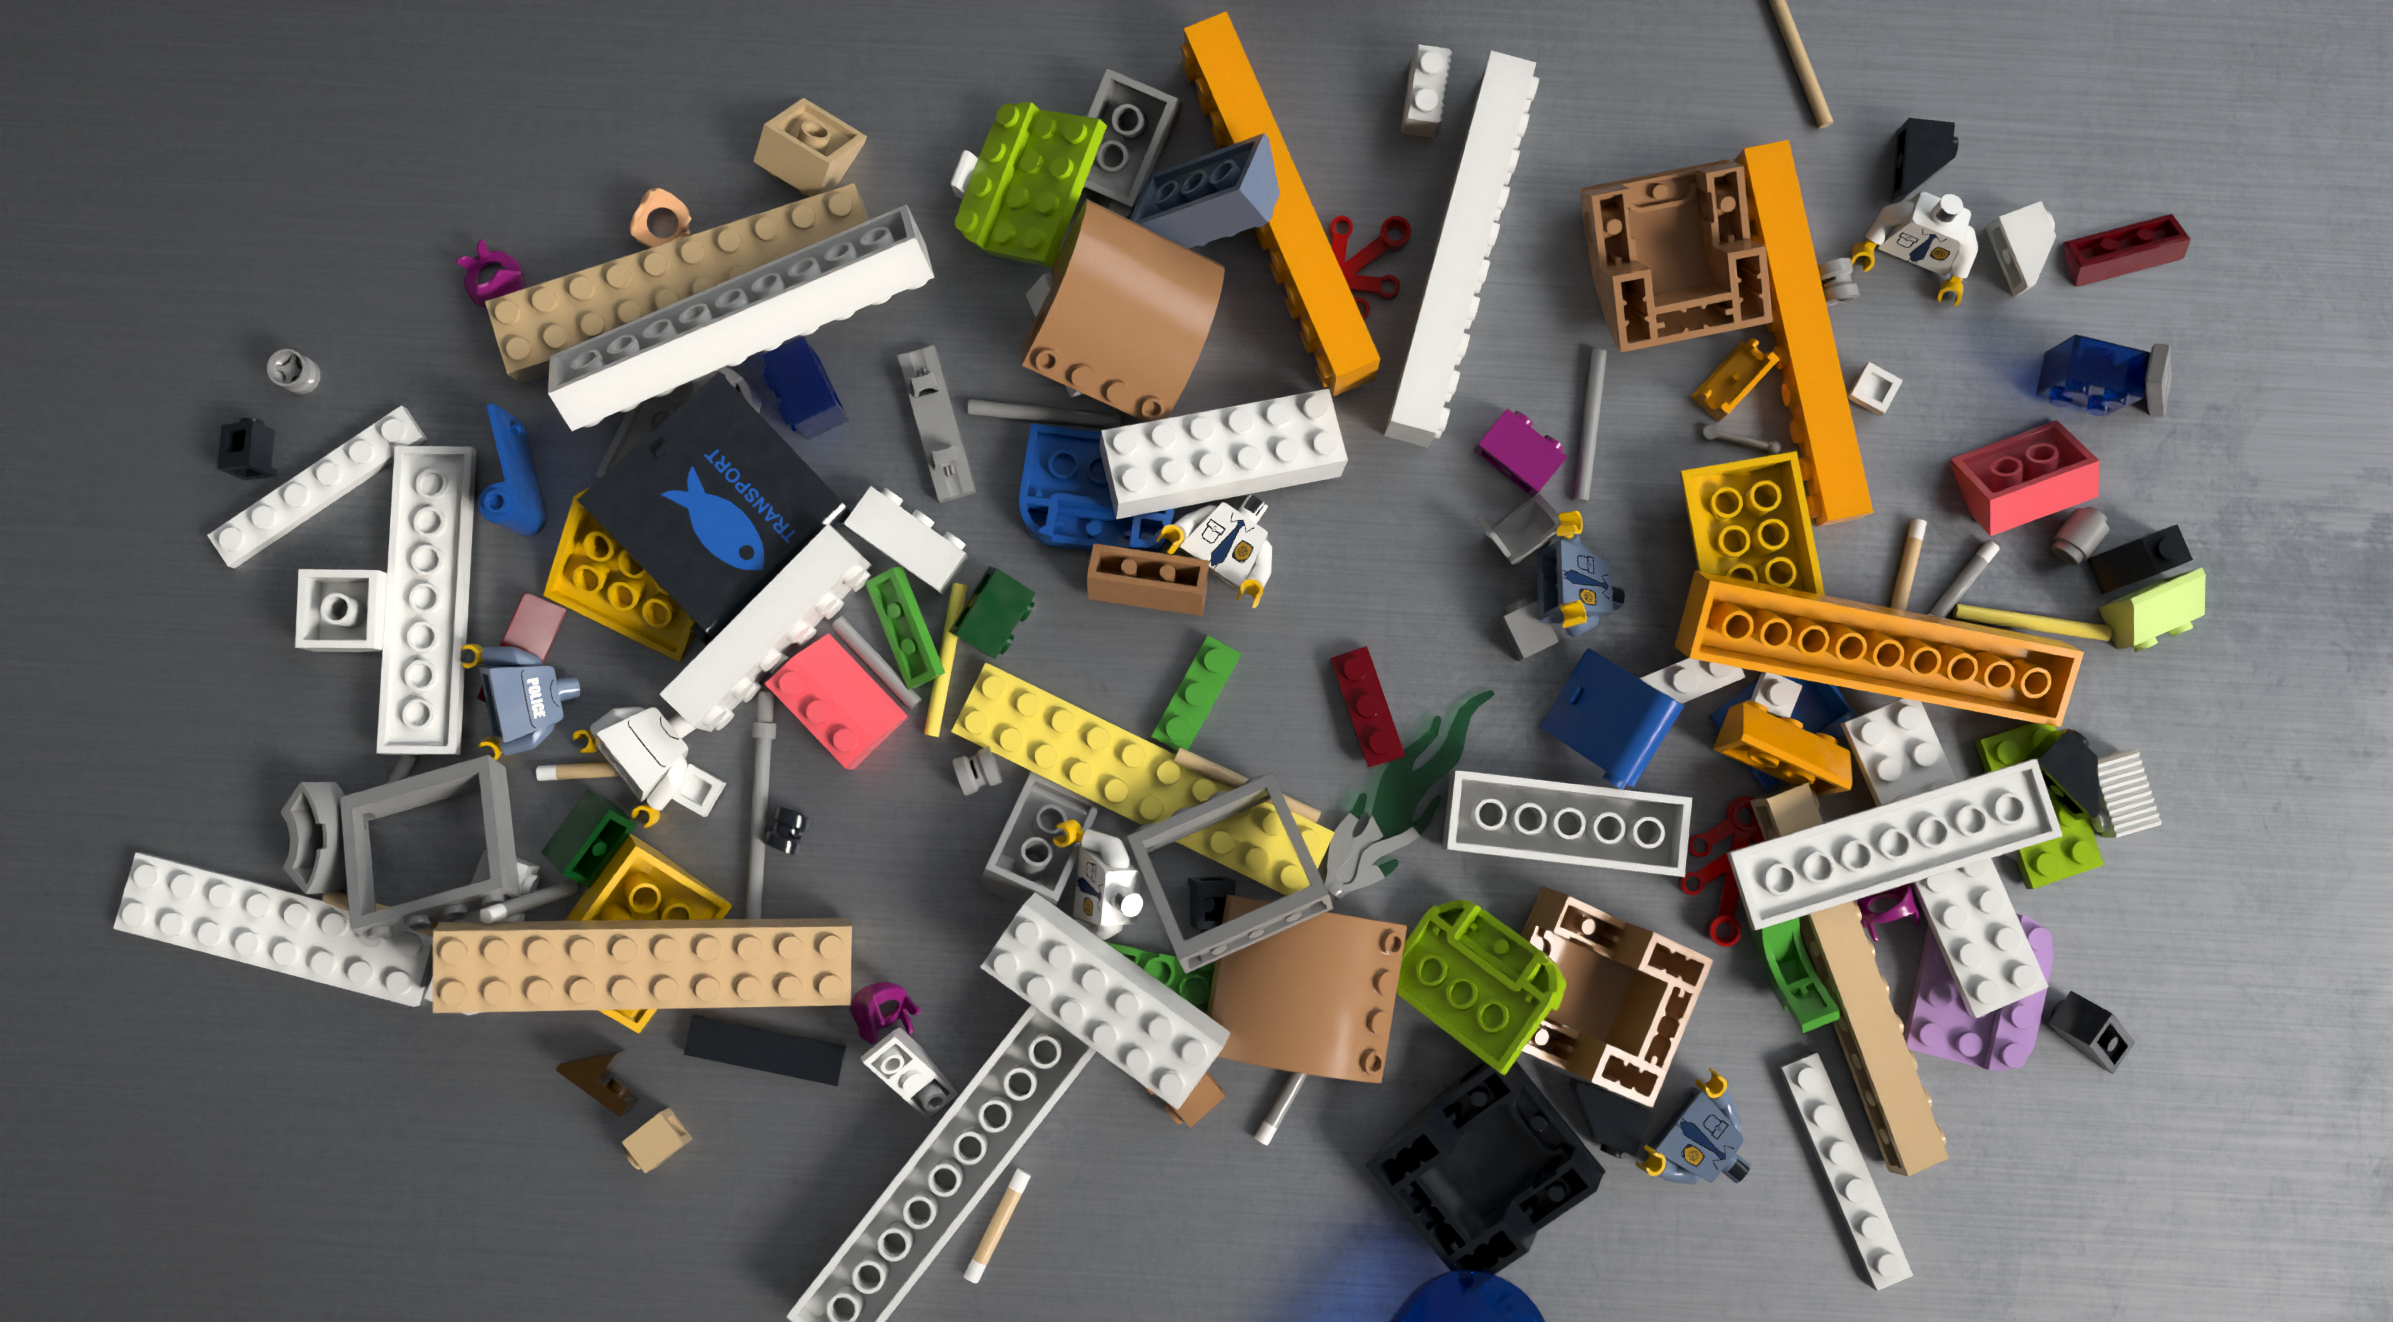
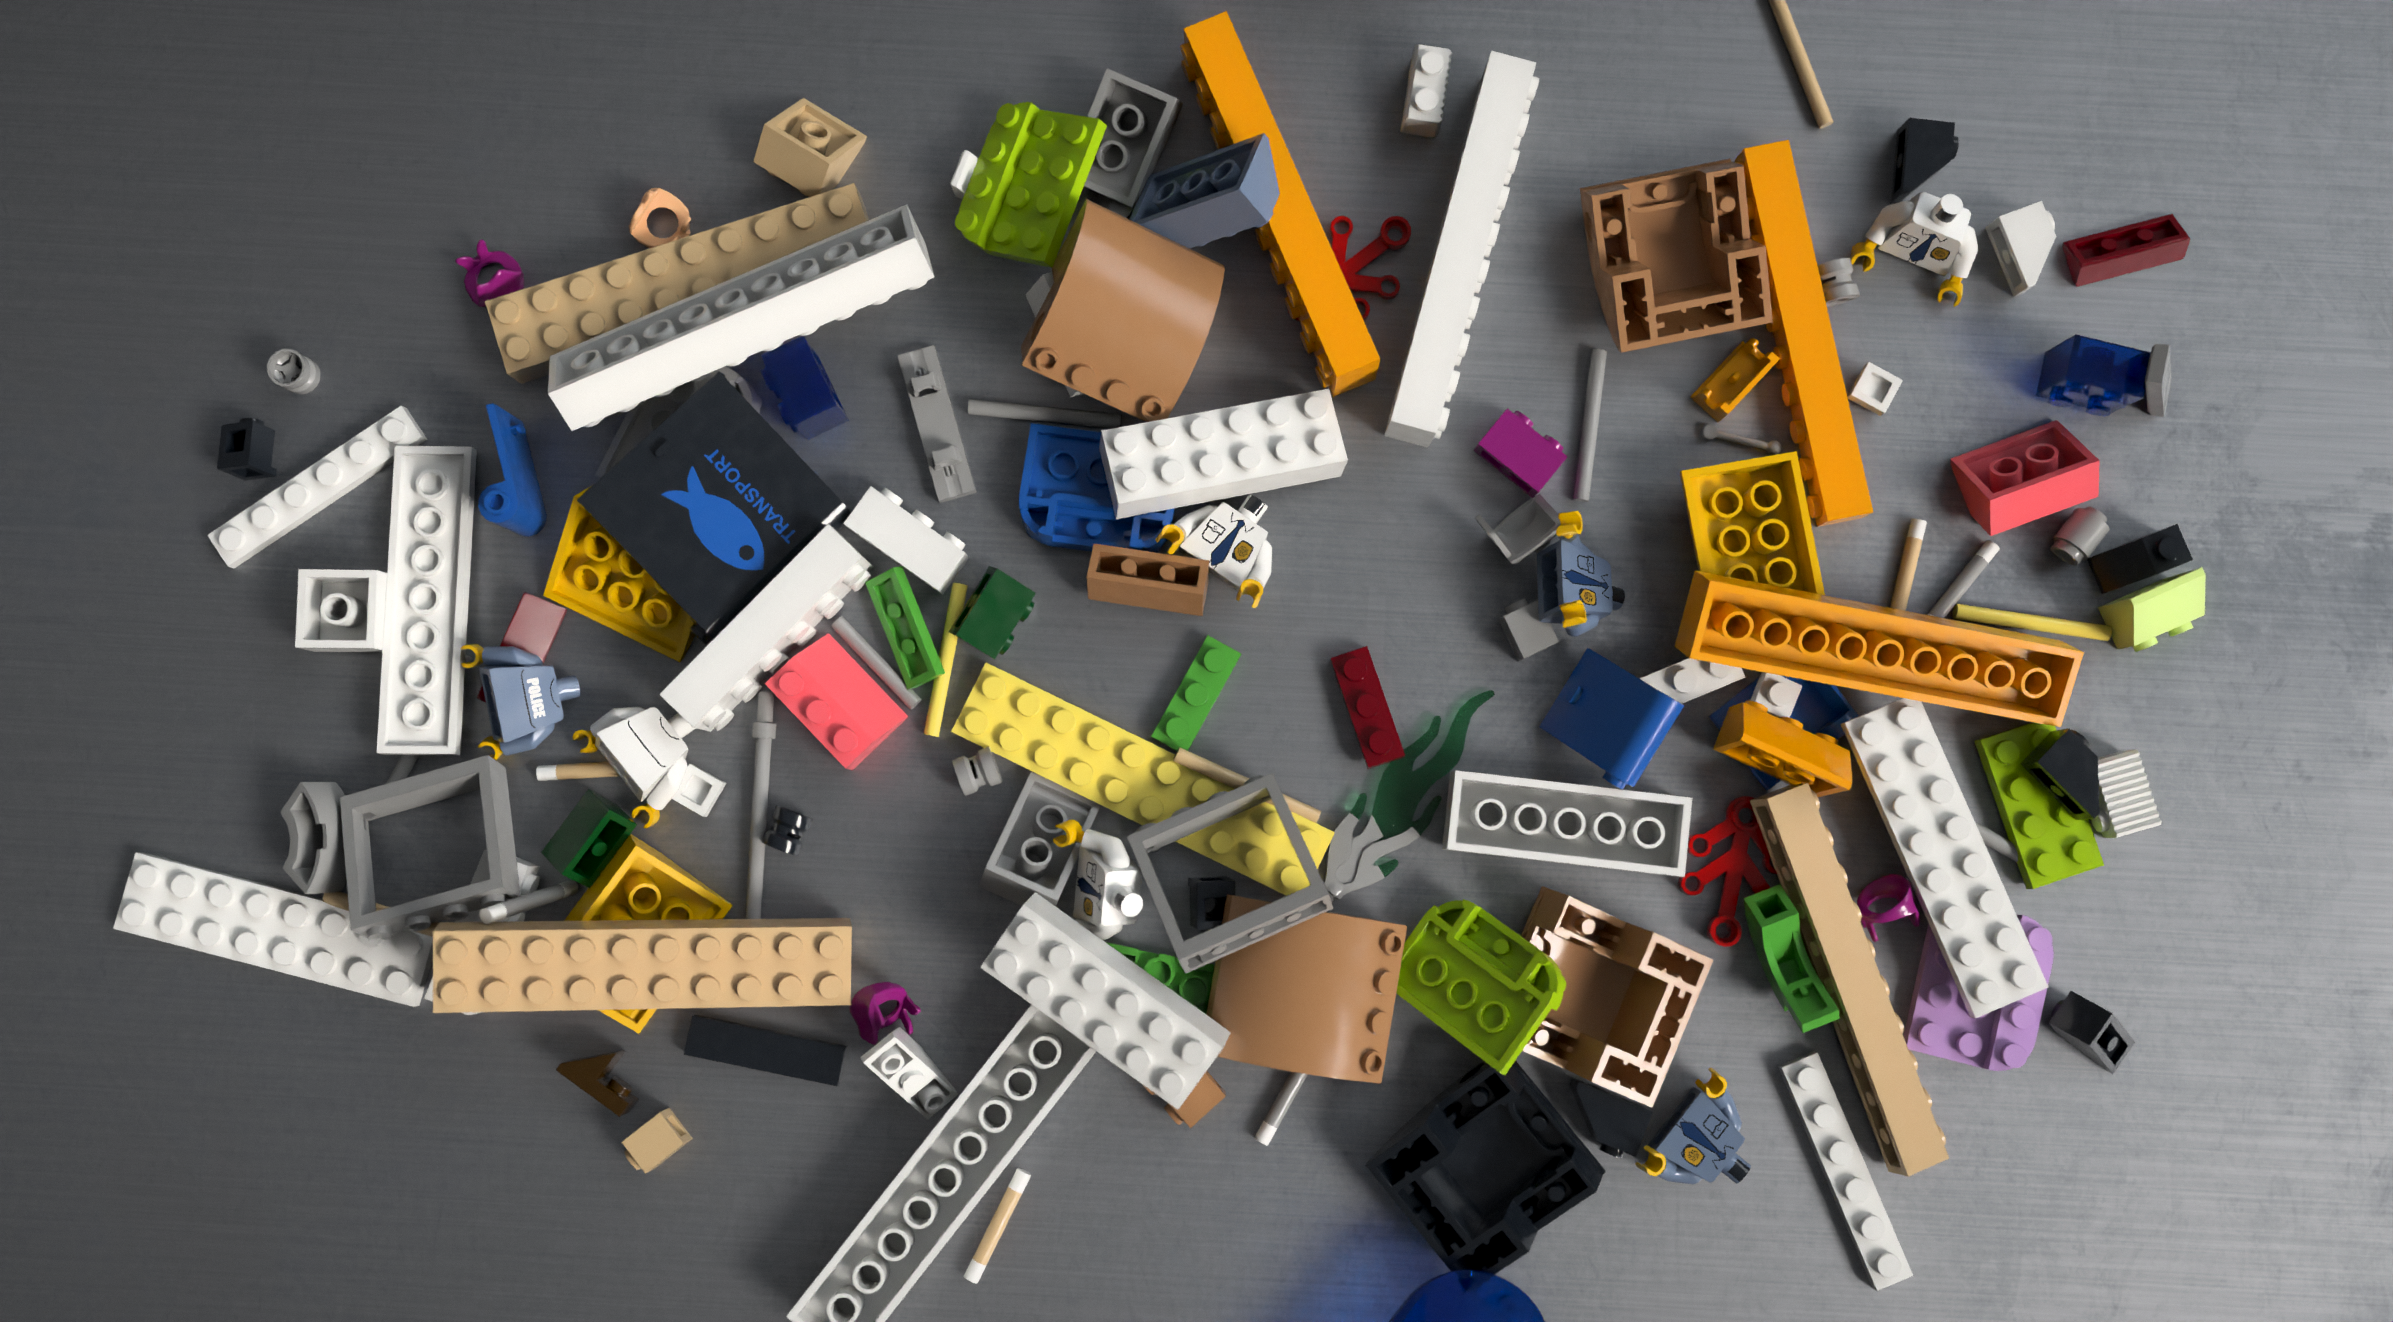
white plate [1727,759,2063,930] -> none

